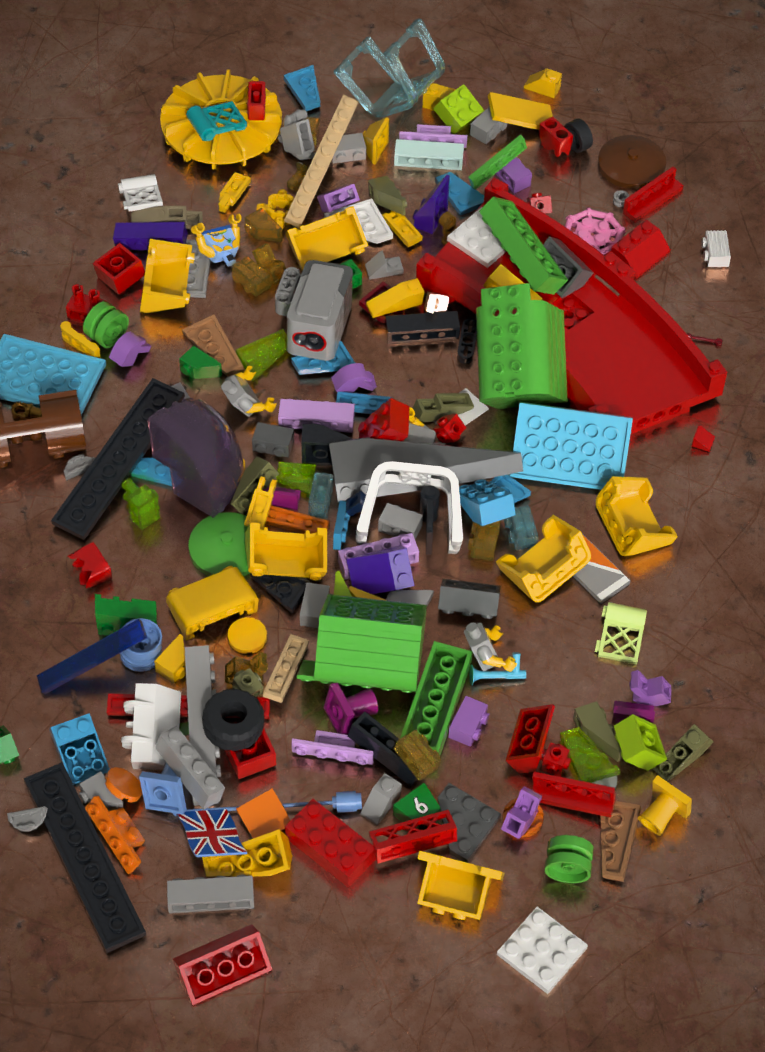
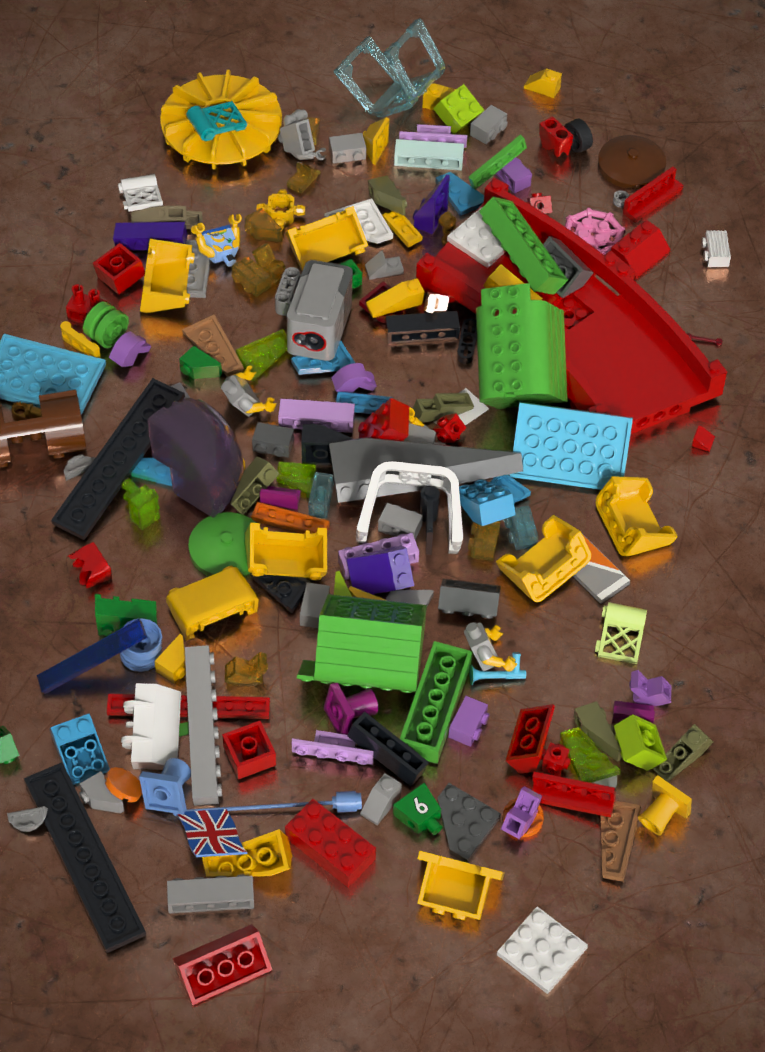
orange bracket [85,796,145,874] -> none
light grey brick [156,726,225,810] -> none
black tyre [202,689,264,751] -> none
yellow hinge [218,172,251,213] -> none
yellow tile [228,617,267,654] -> none
olive brick [232,668,264,698] -> none
orange tile [236,788,291,839] -> none
yellow hinge [244,476,277,530] -> none
red brick [247,81,266,120] -> none
tan plate [263,634,309,703] -> none
dark azure wing [284,65,320,111] -> none
tan plate [284,94,358,228] -> none
medium lavender brick [317,184,360,212] -> none
dark azure plate [333,501,350,550] -> none
dark blue plate [346,491,366,516] -> none
red fence [369,810,457,864] -> none
clear yellow brick [394,730,442,781] -> none
yellow tile [488,92,552,130] -> none
bright green wheel [545,835,594,884] -> none

